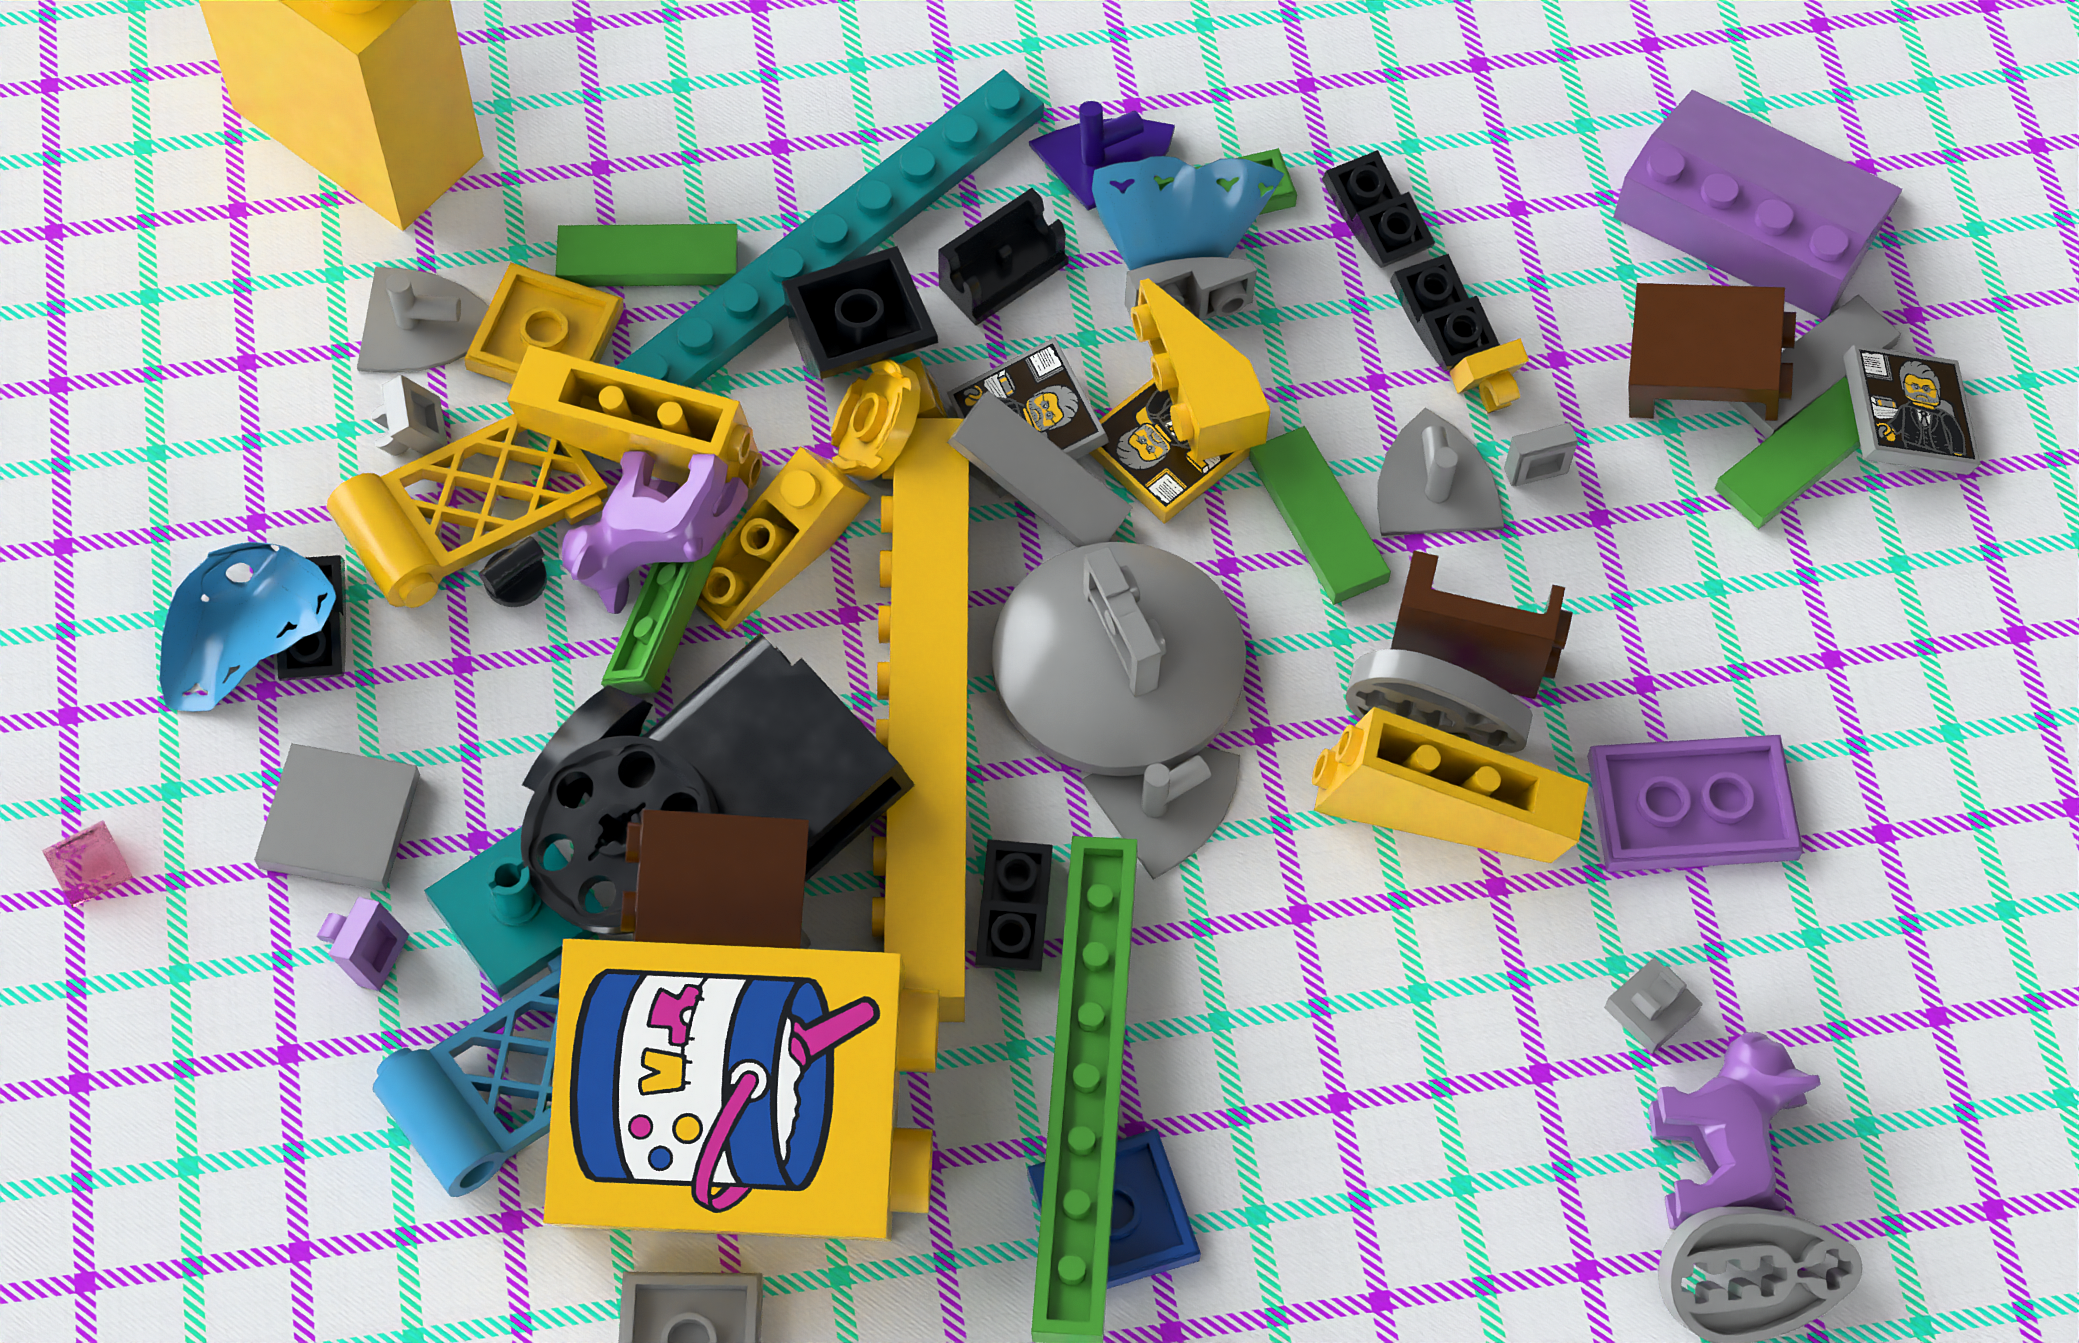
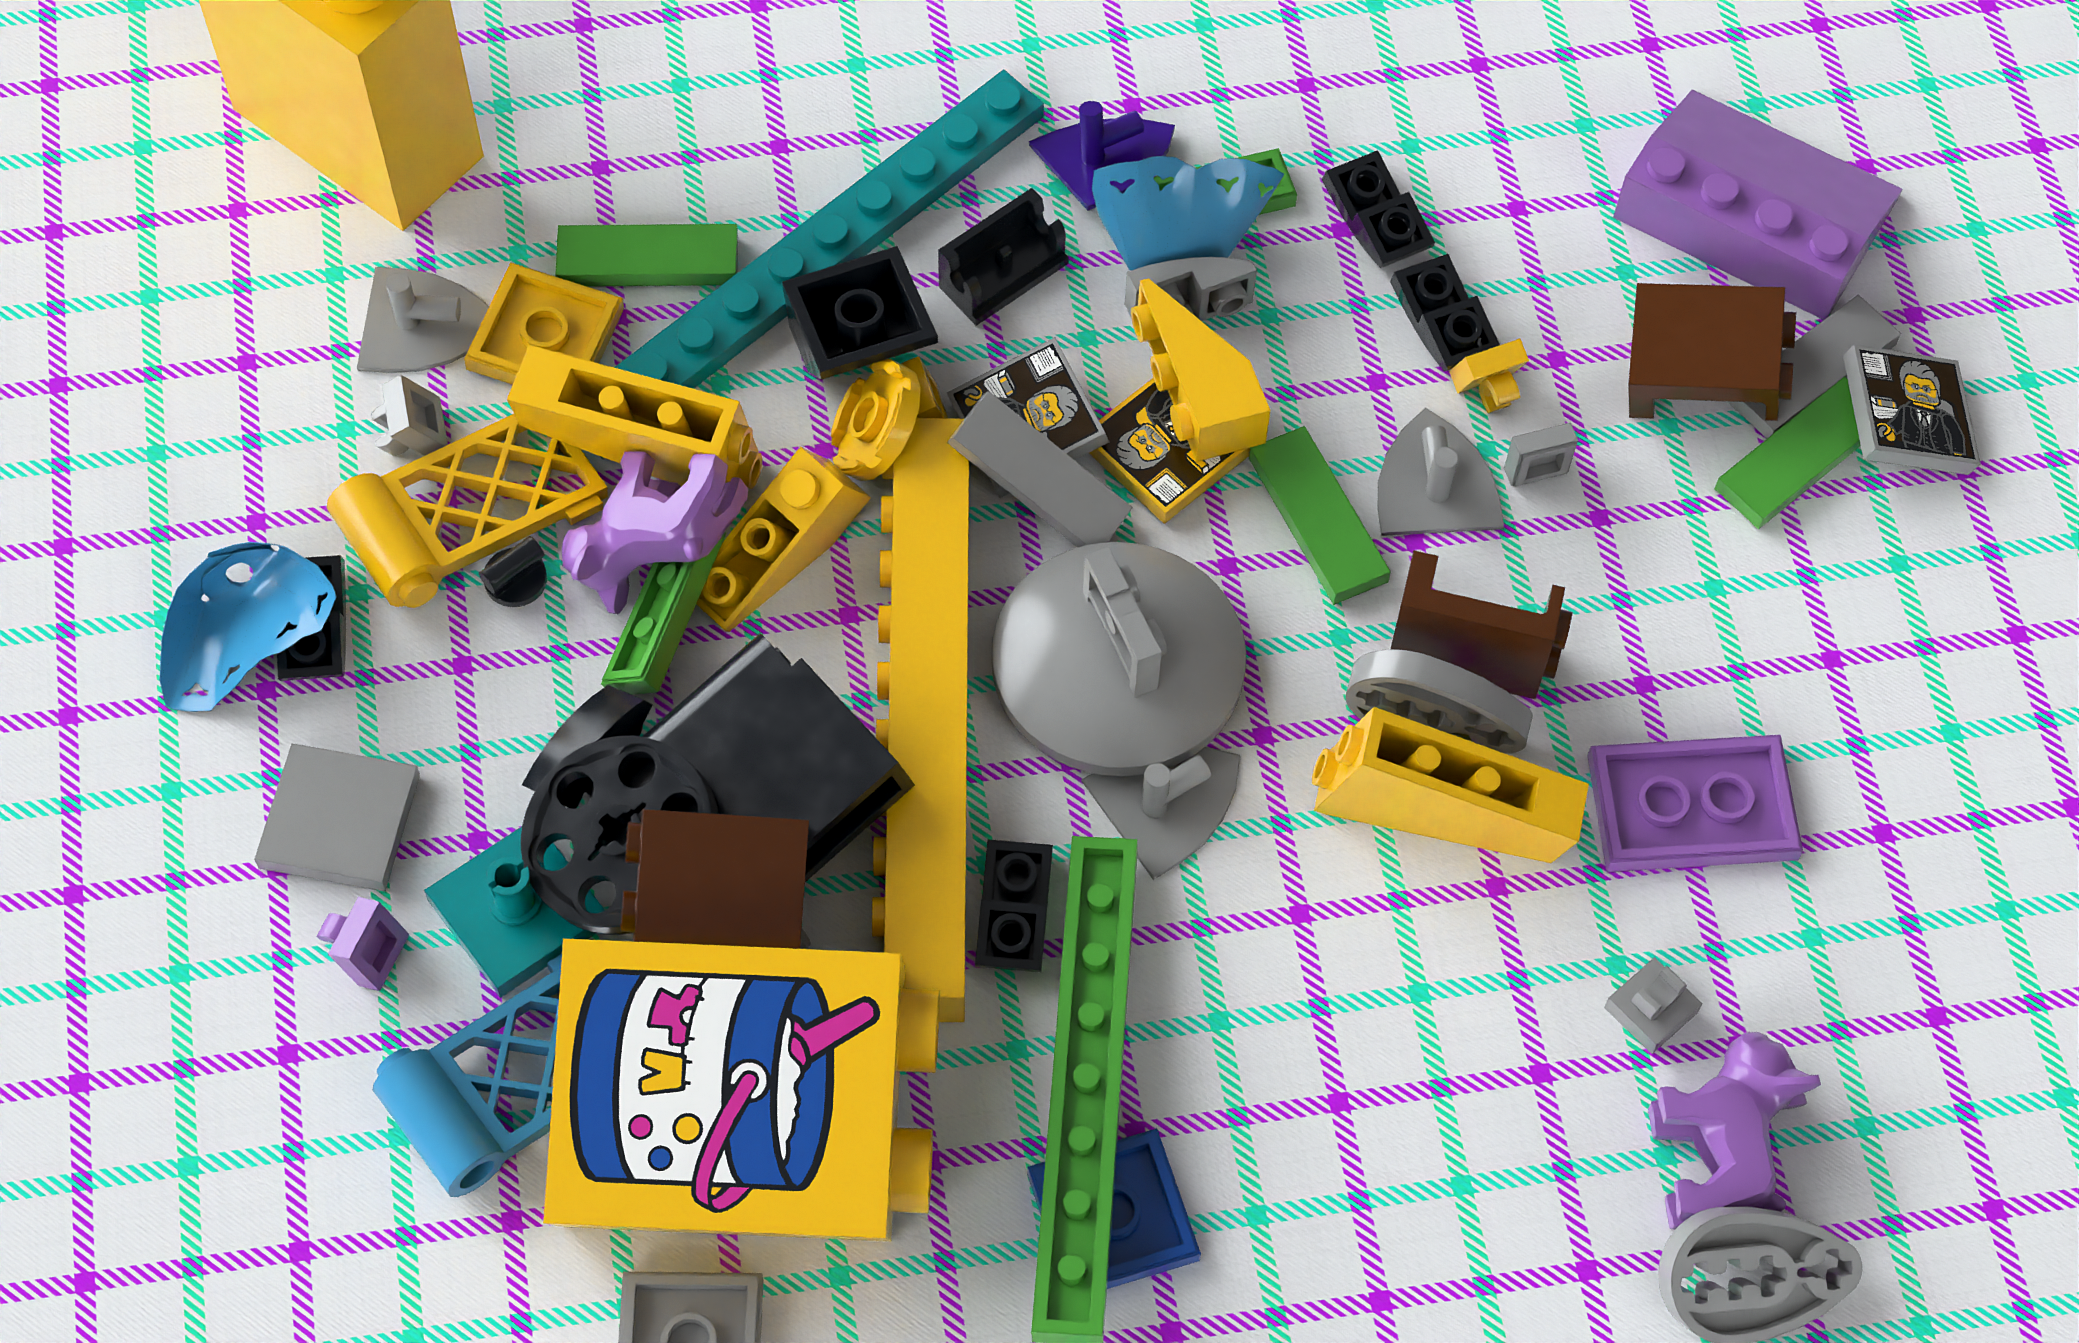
clear pink slope [42,820,133,908] -> none

